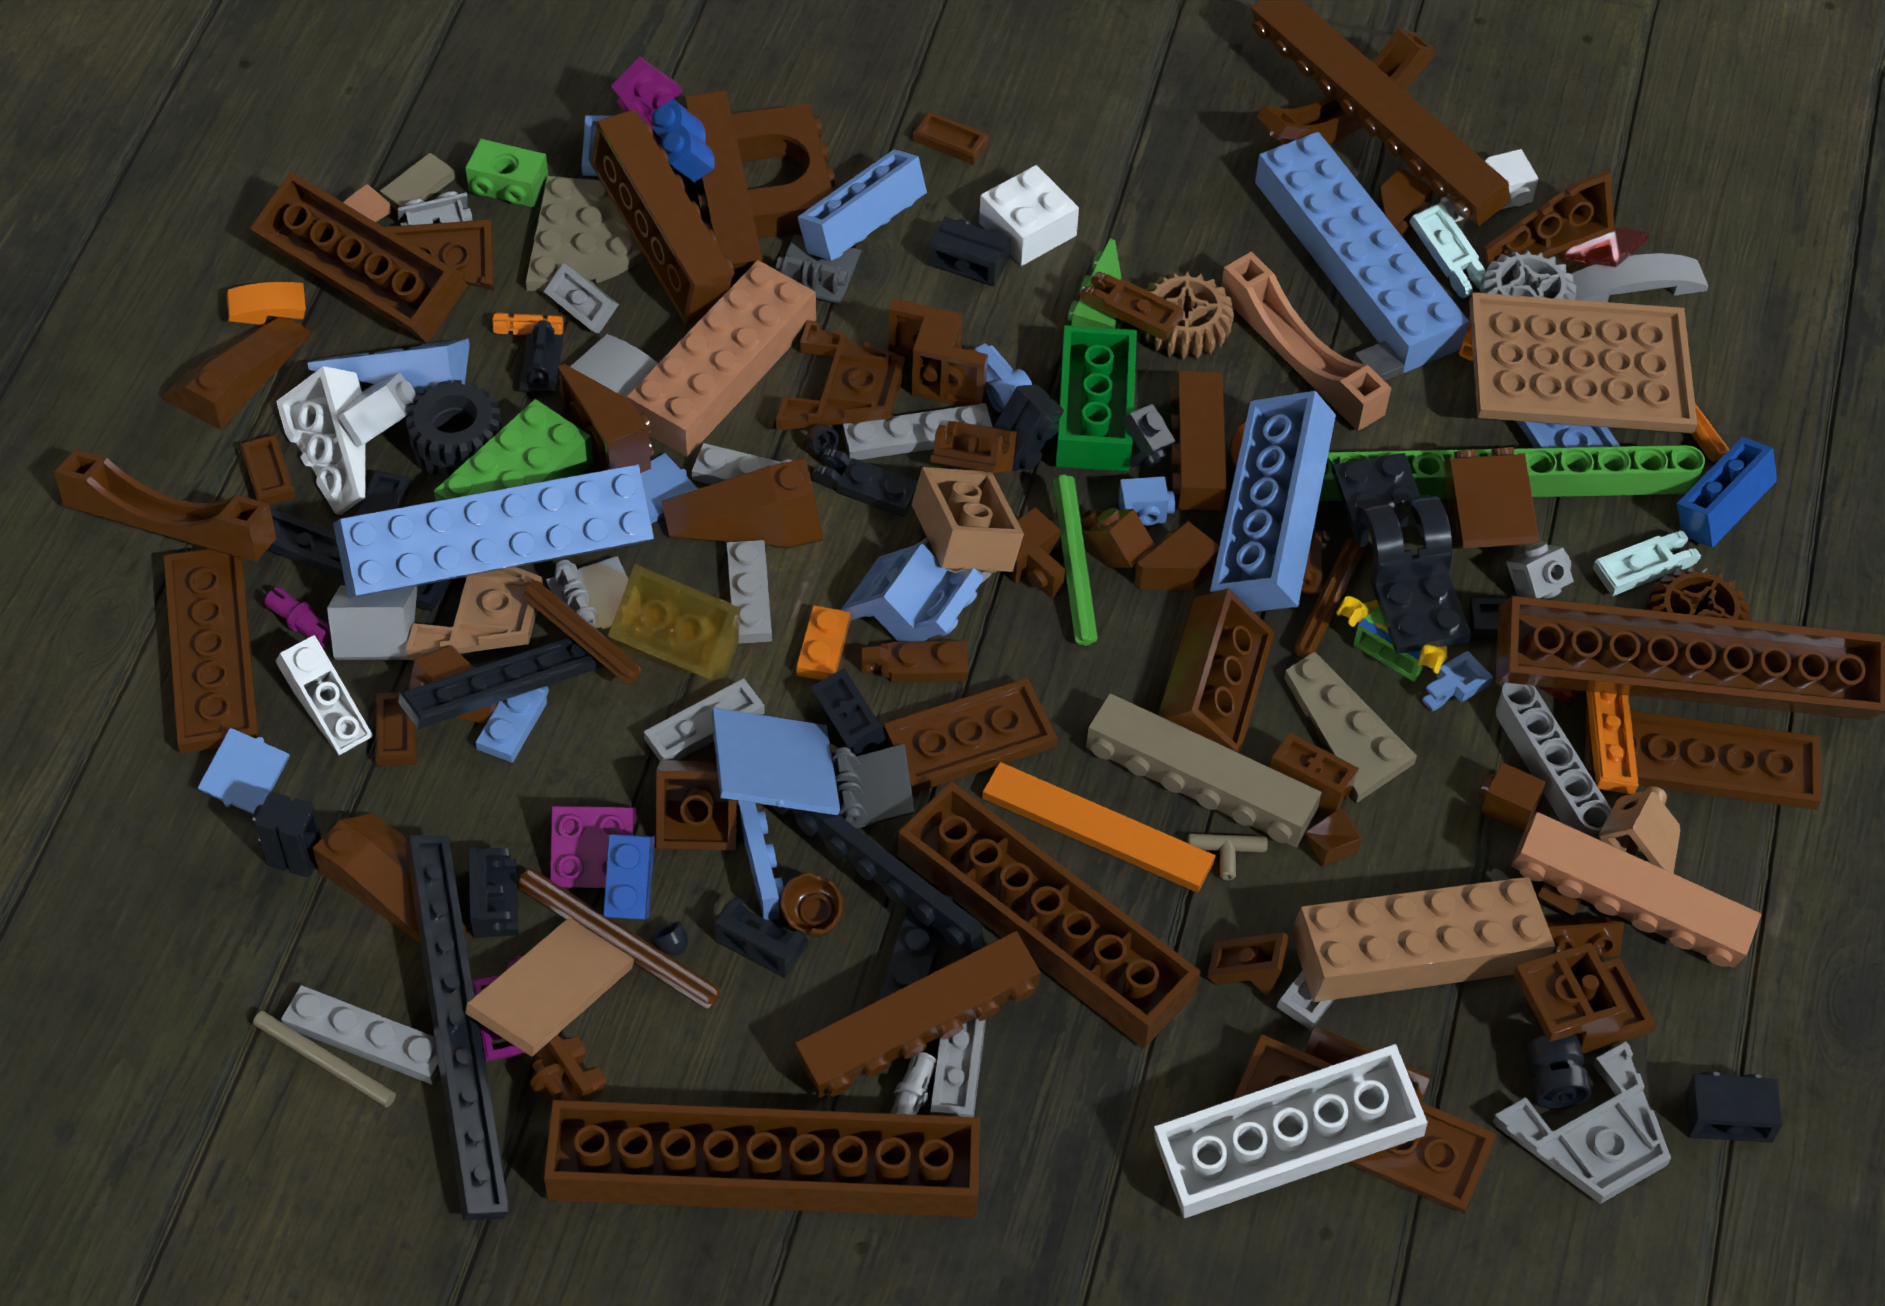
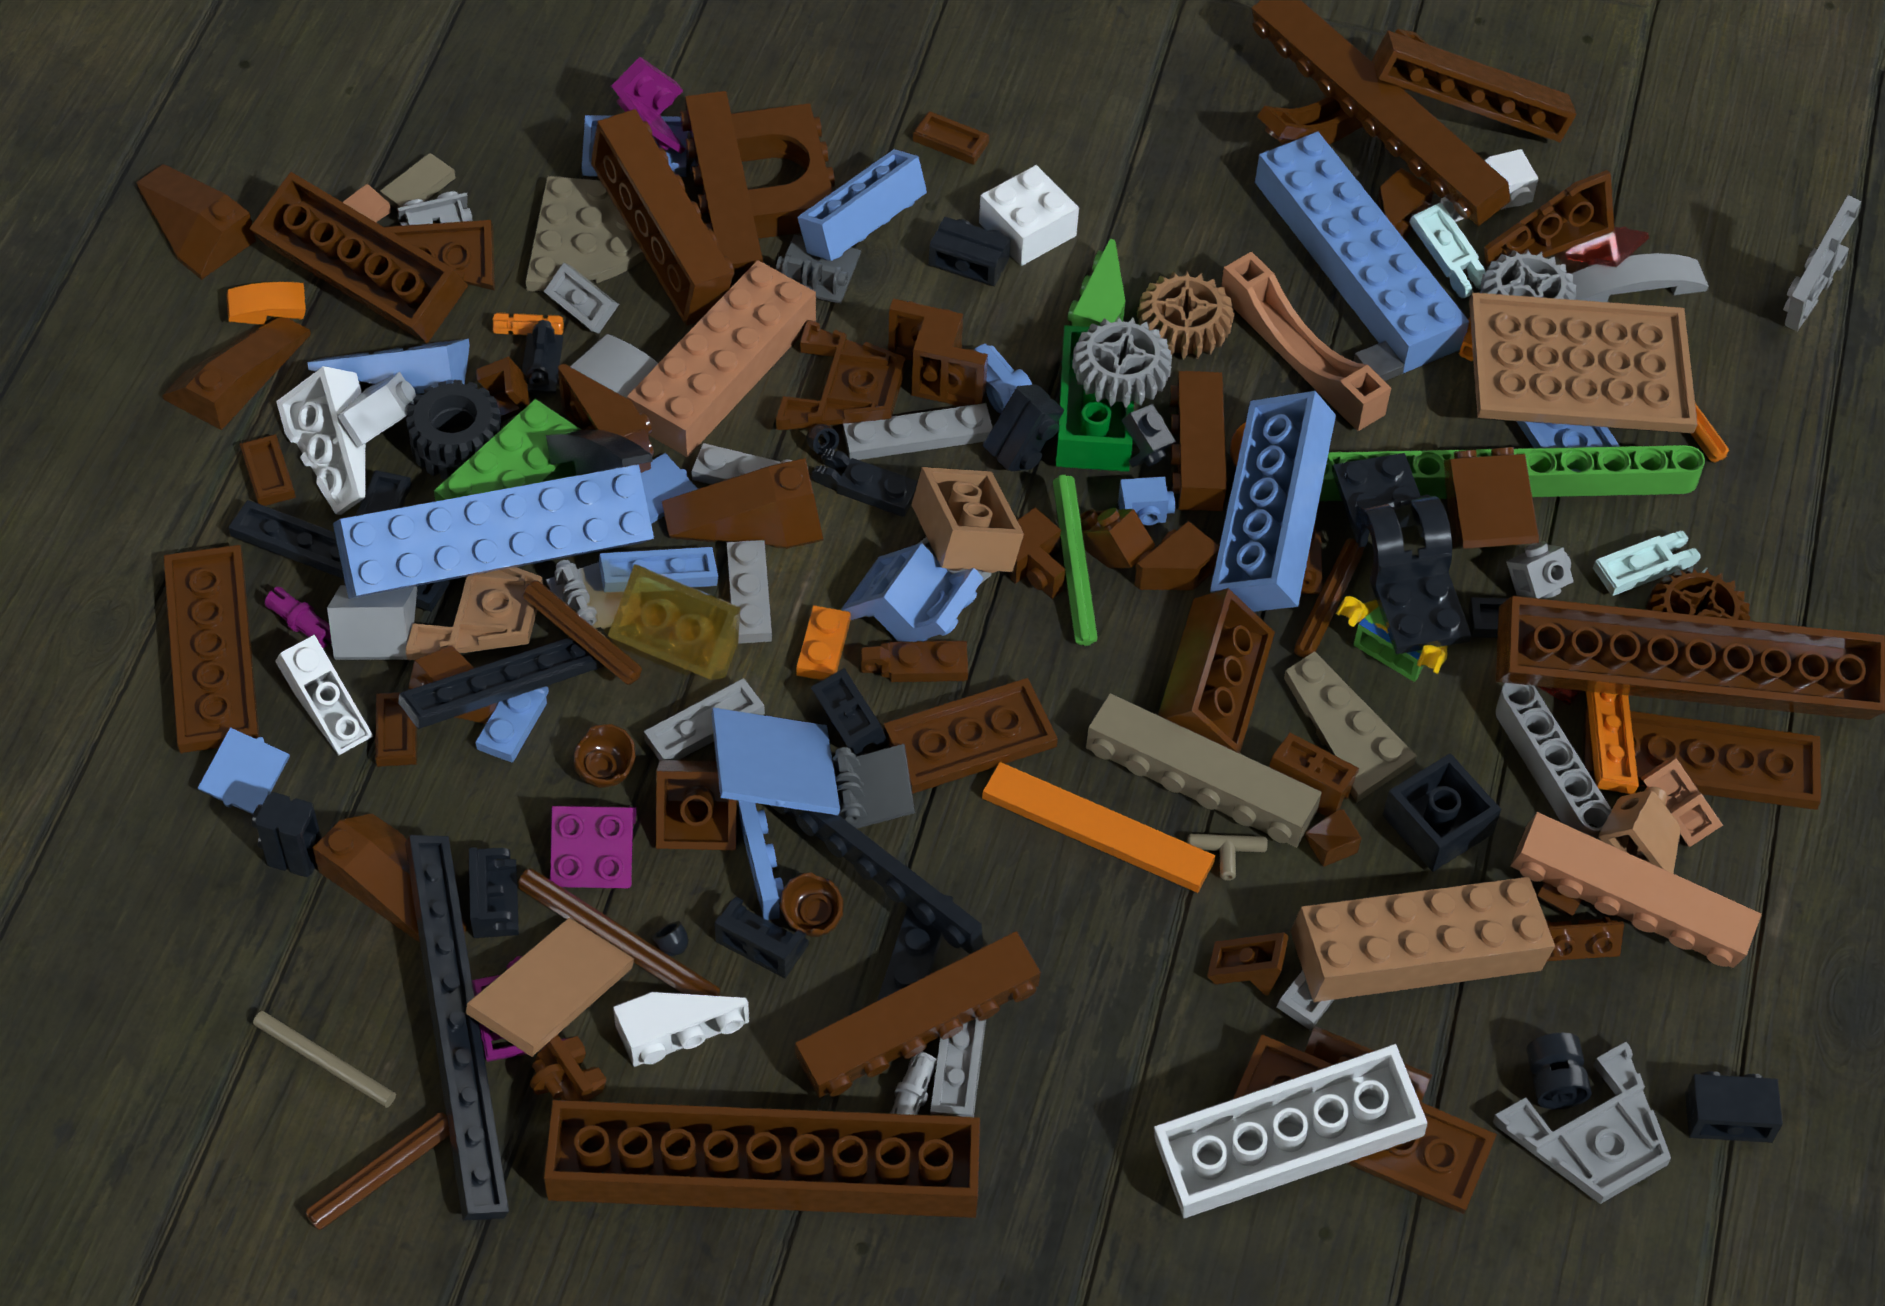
reddish brown arch [54,449,277,562] -> none
light grey plate [281,985,440,1085] -> none
bright green brick [466,139,548,207] -> none
blue brick [604,834,655,919] -> none
blue brick [652,99,715,182] -> none
reddish brown brick [897,781,1201,1049] -> none
reddish brown hinge [930,421,1017,473] -> none
reddish brown hinge [1079,272,1184,341] -> none
medium blue plate [1422,651,1493,711] -> none
reddish brown brick [1479,762,1546,832] -> none
reddish brown bracket [1514,943,1656,1054] -> none
blue brick [1677,437,1777,548] -> none
none -> reddish brown wedge [136,164,256,280]
none -> reddish brown axle [305,1112,450,1230]
none -> reddish brown panel [476,356,529,421]
none -> black slope [546,429,653,475]
none -> reddish brown hair [573,724,636,788]
none -> medium blue plate [599,547,718,593]
none -> white slope [613,992,749,1067]
none -> light grey gear [1072,316,1172,408]
none -> reddish brown brick [1372,30,1577,143]
none -> black brick [1383,753,1502,872]
none -> nougat slope [1641,756,1723,847]
none -> light grey wing [1783,195,1861,332]

